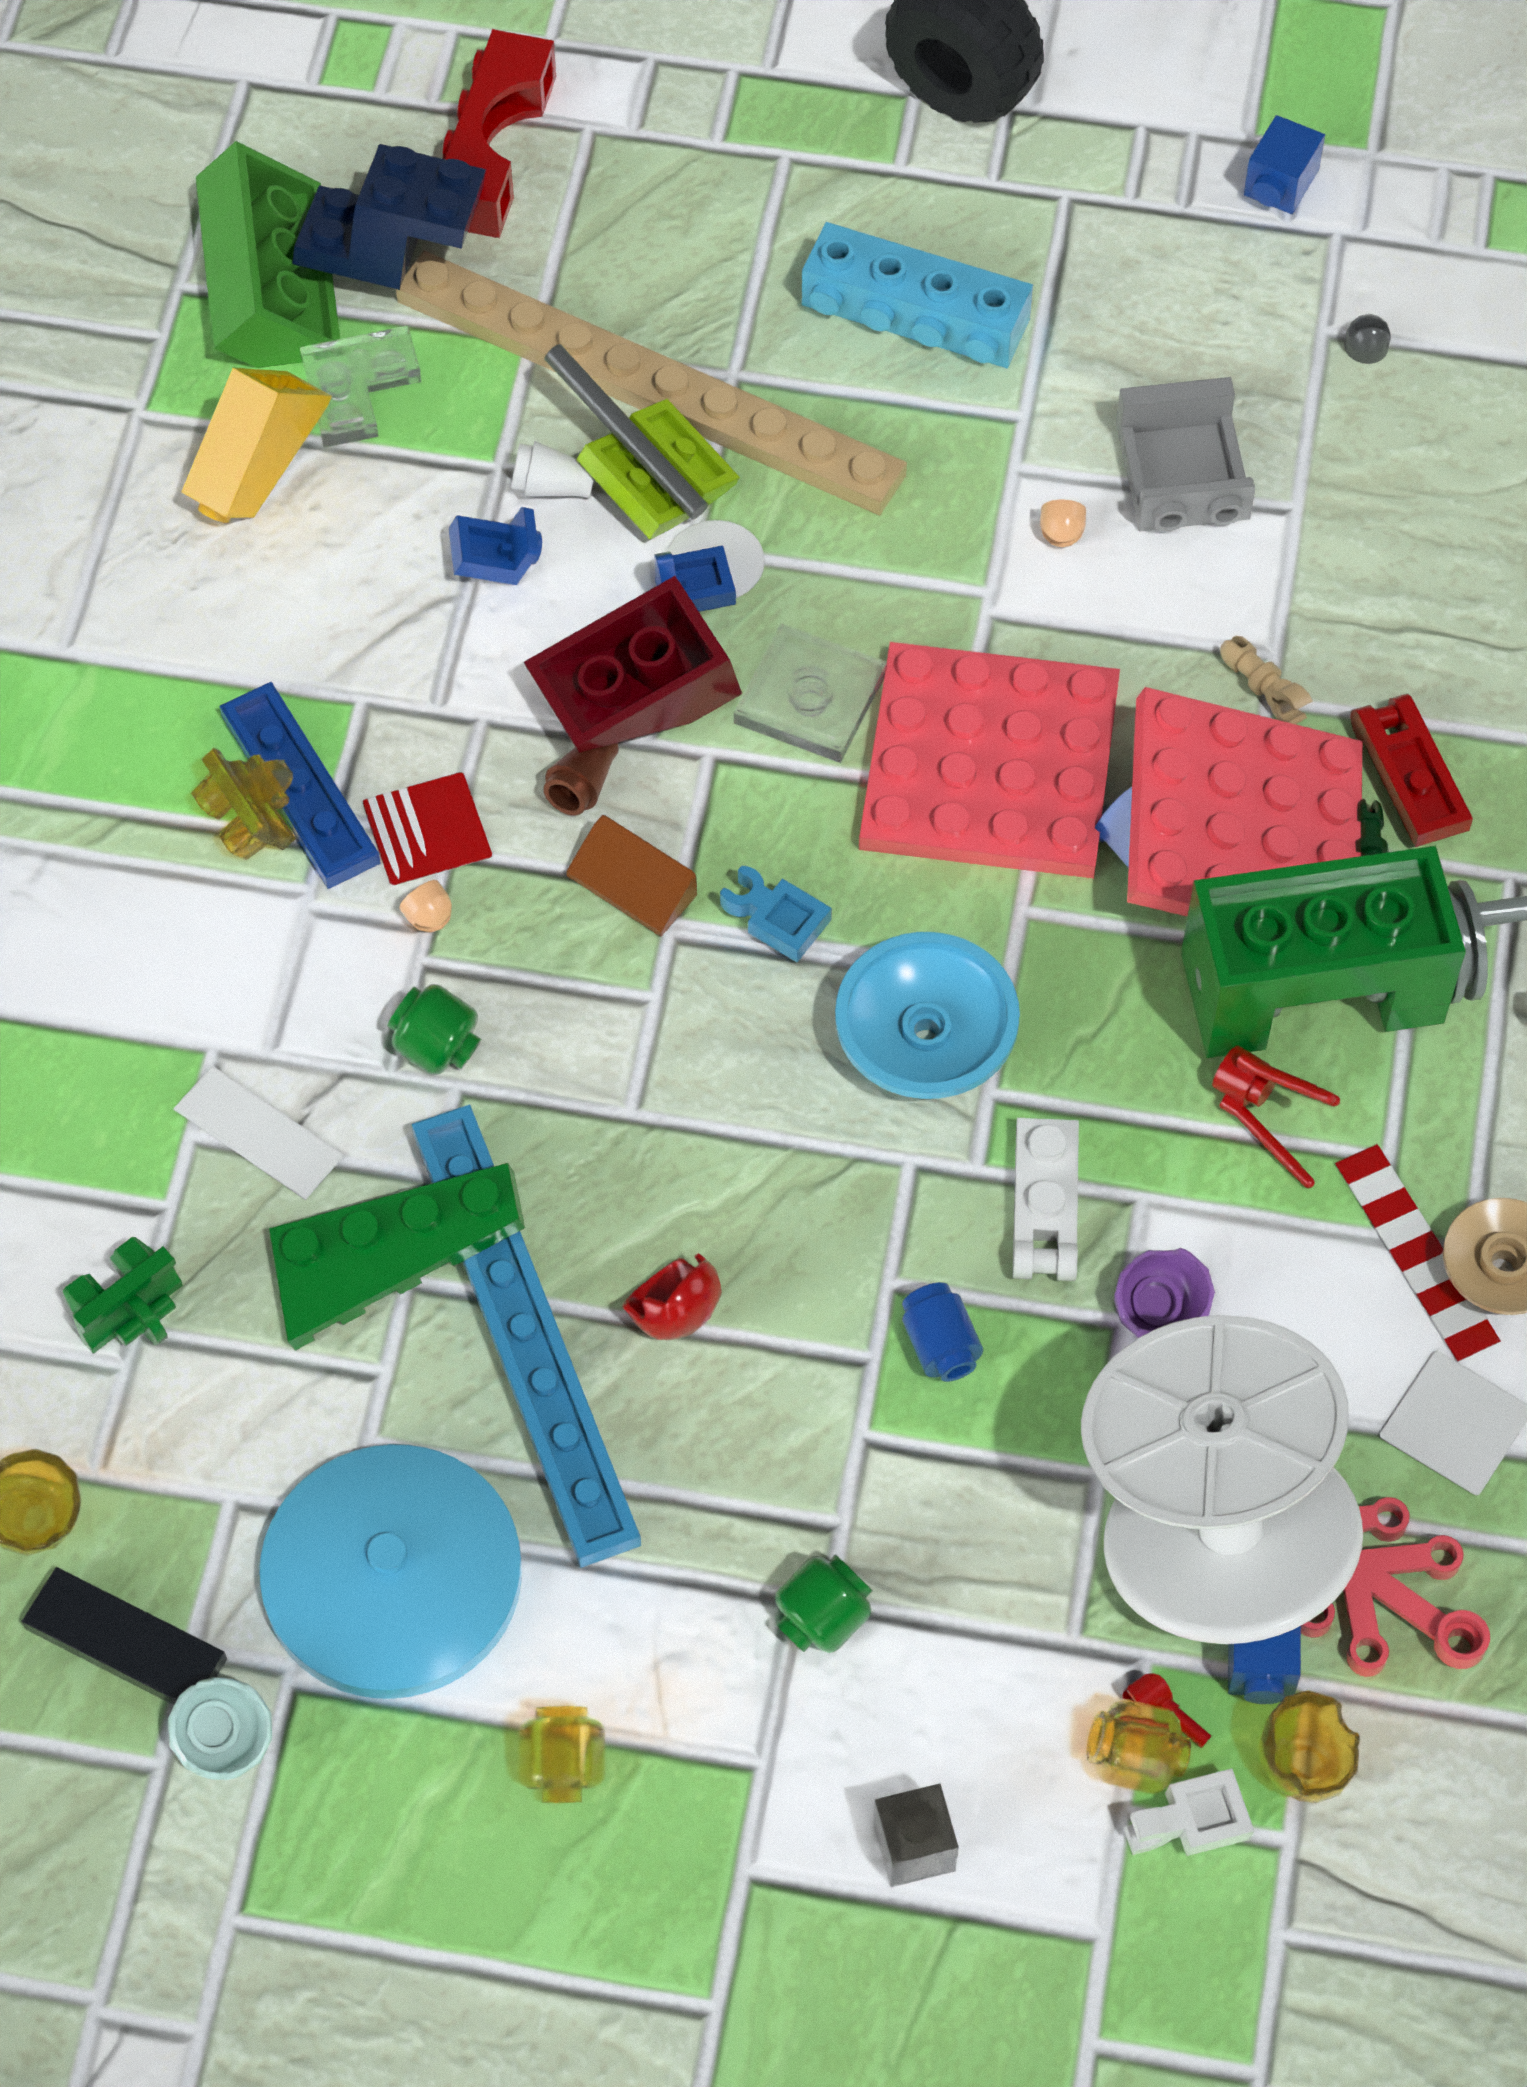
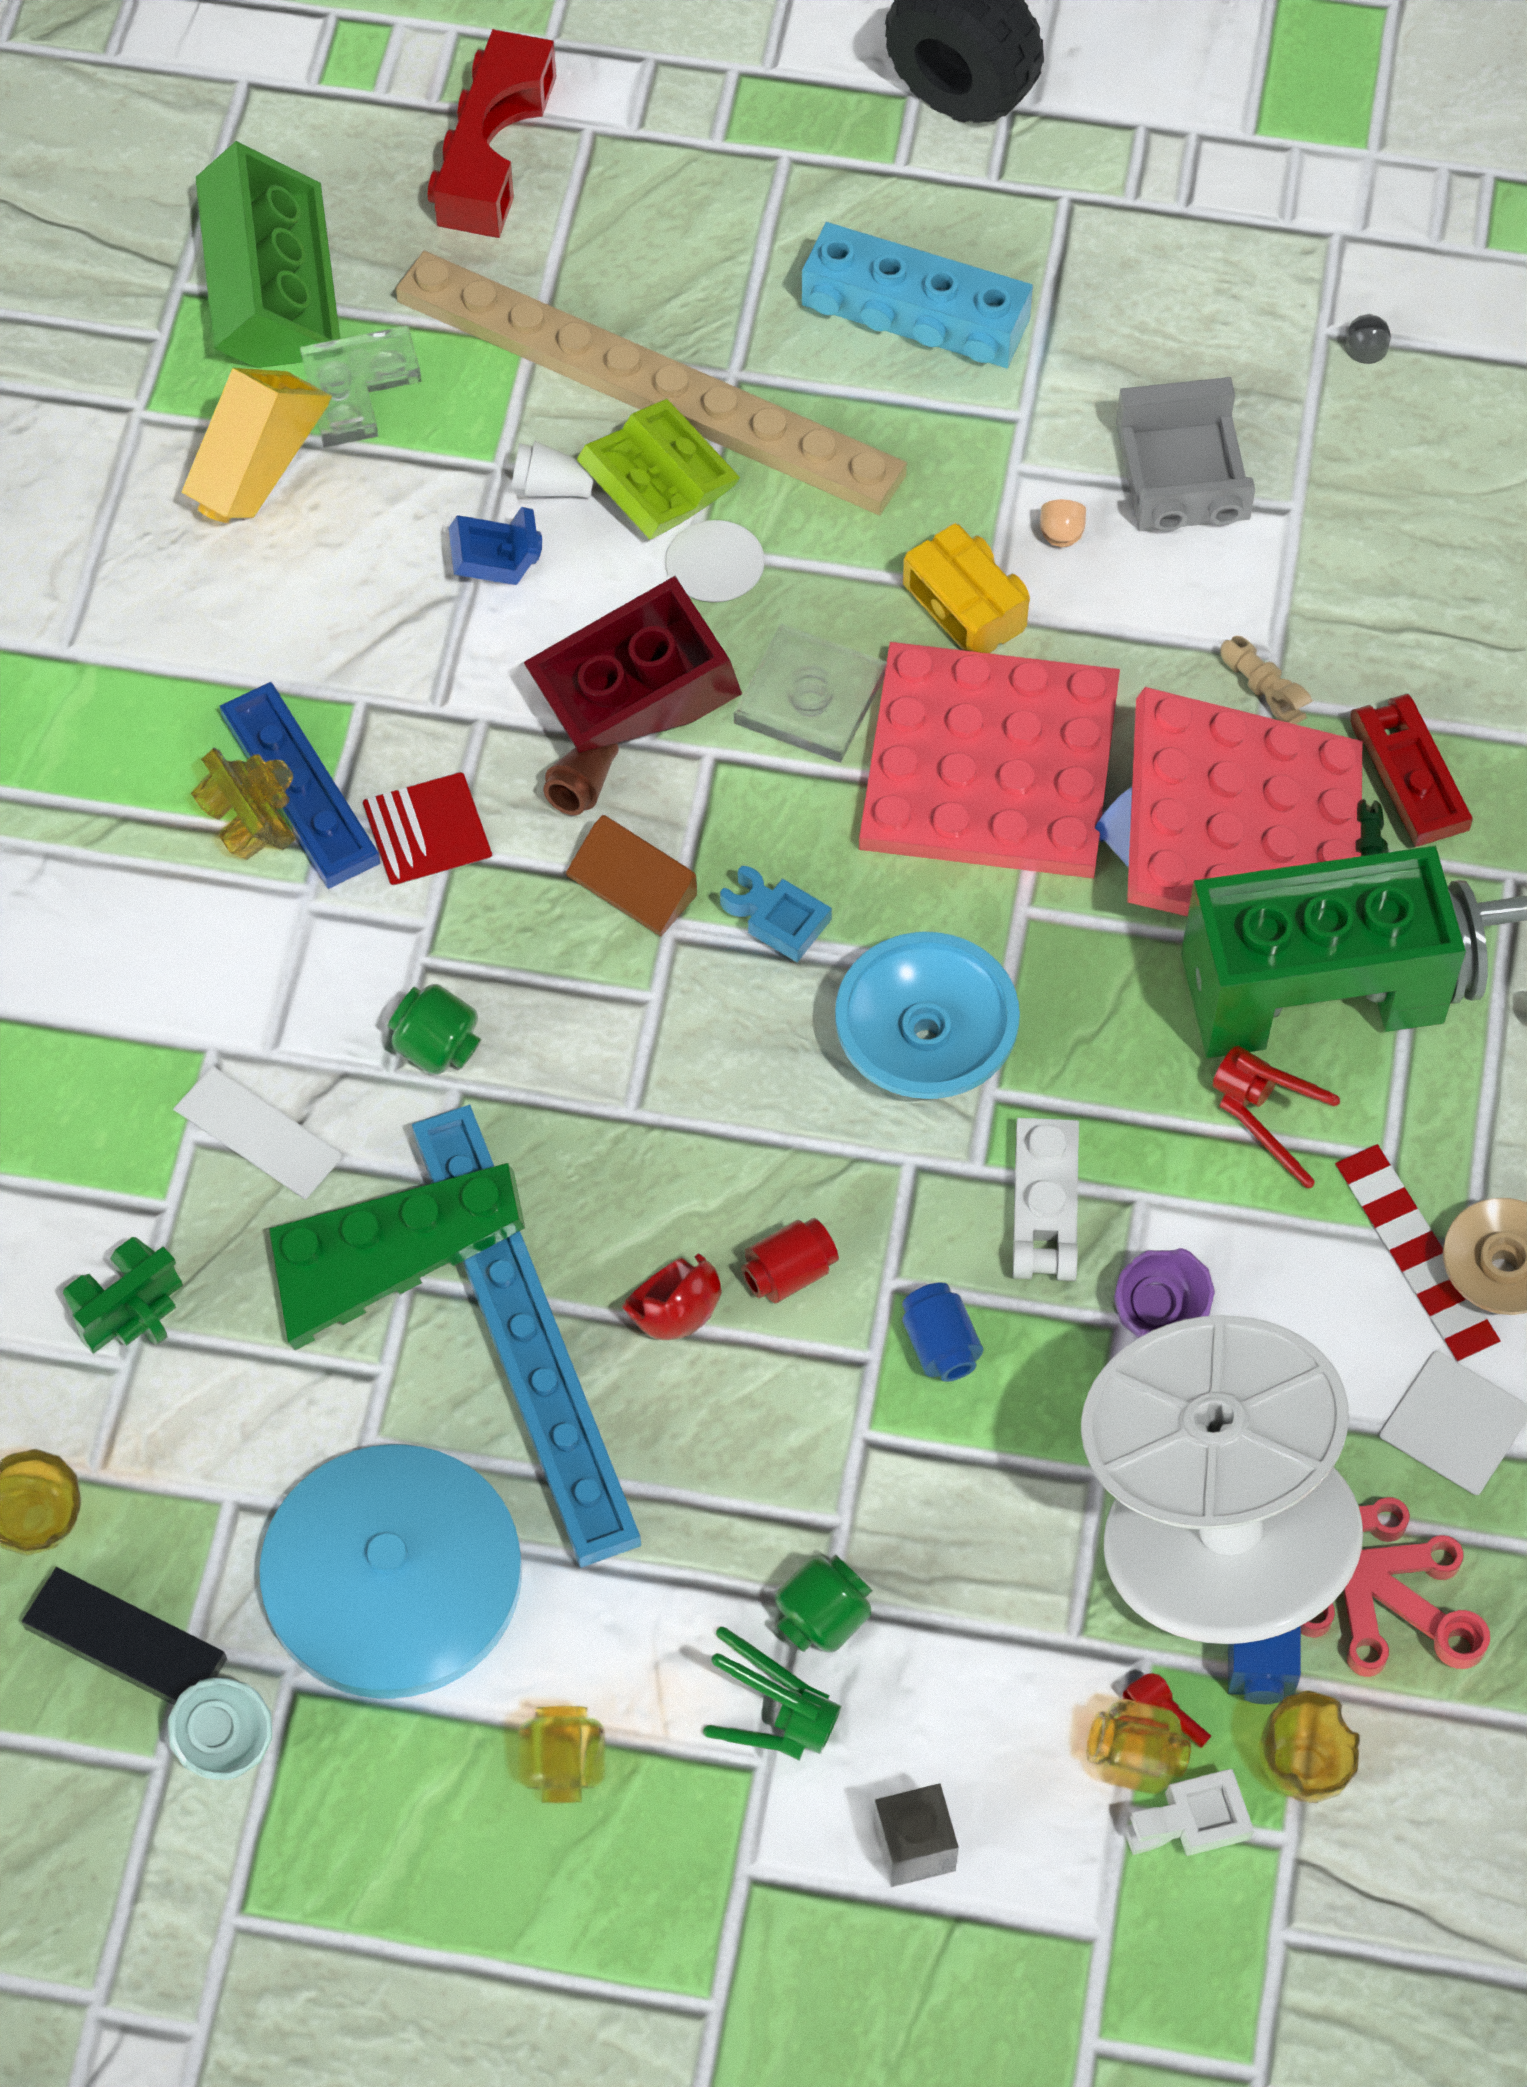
dark blue bracket [292,144,486,290] -> none
light nougat hinge [399,880,452,933] -> none
dark grey bar [544,344,708,520] -> none
blue tile [654,545,736,612] -> none
blue brick [1244,115,1326,215] -> none
none -> green plant [703,1626,842,1761]
none -> red brick [741,1218,839,1304]
none -> yellow brick [903,523,1030,653]

